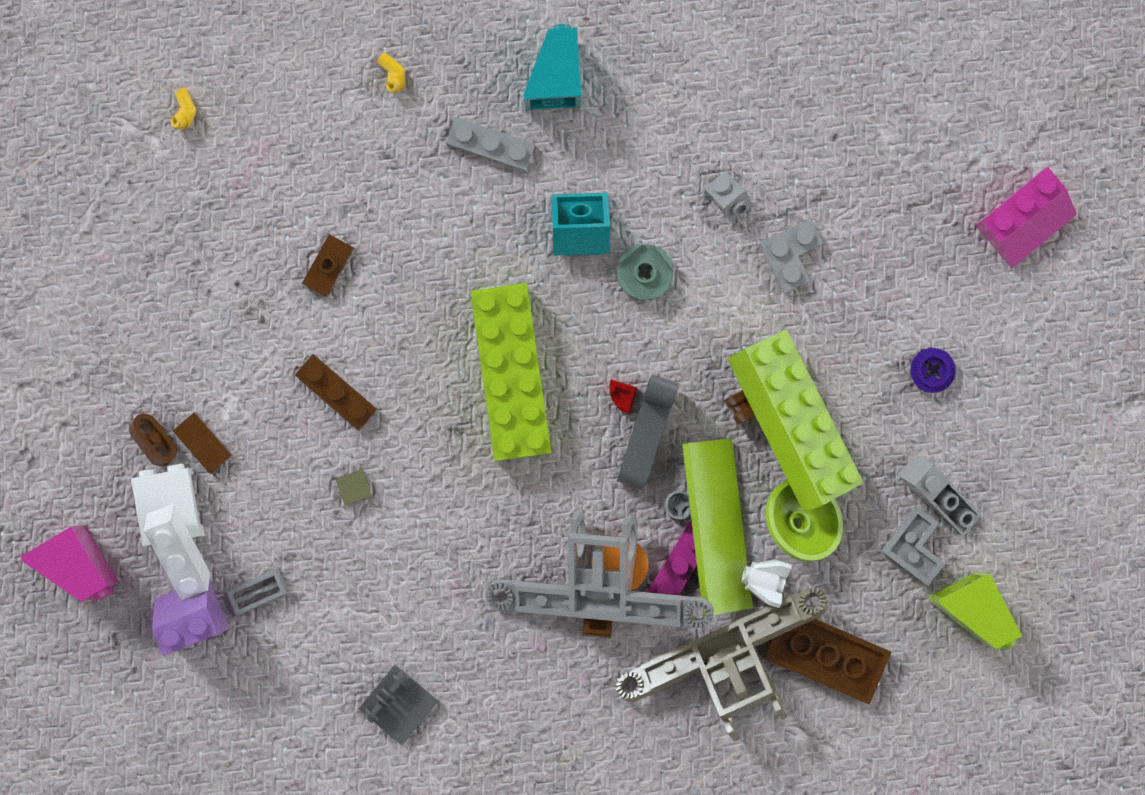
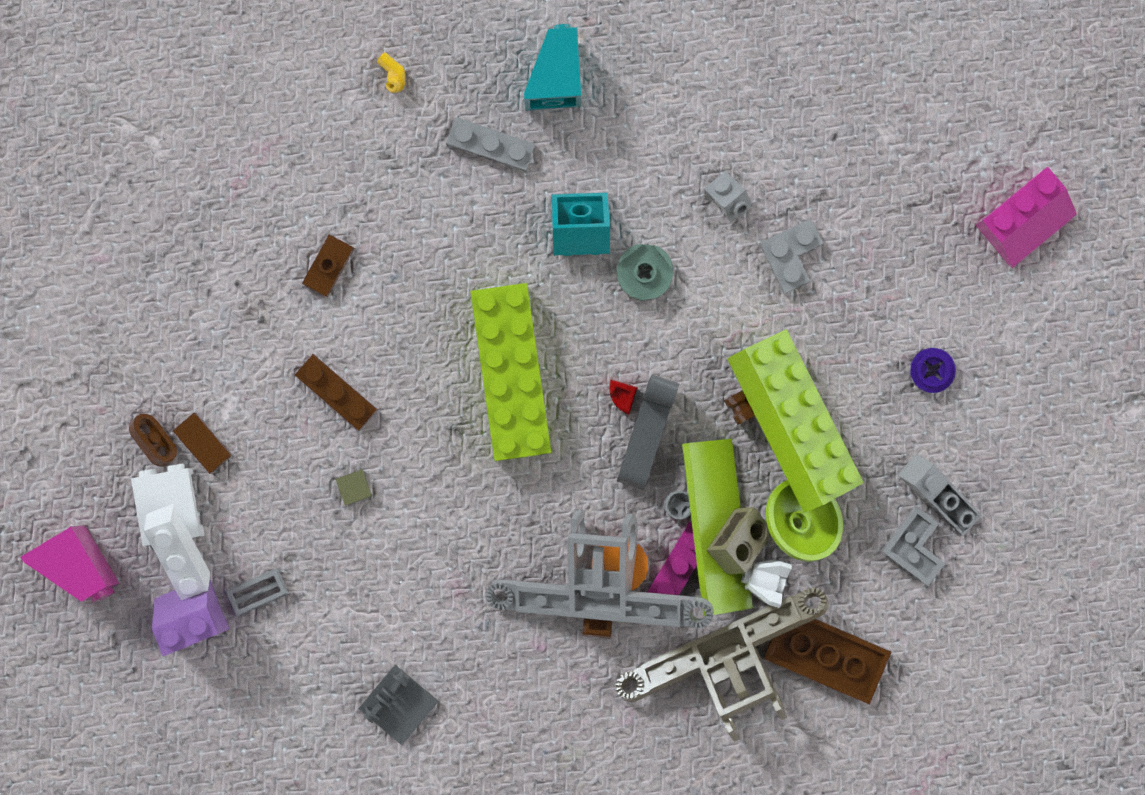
yellow arm [170,88,196,130] -> none
lime slope [928,571,1022,651] -> none
none -> dark tan brick [707,507,771,574]

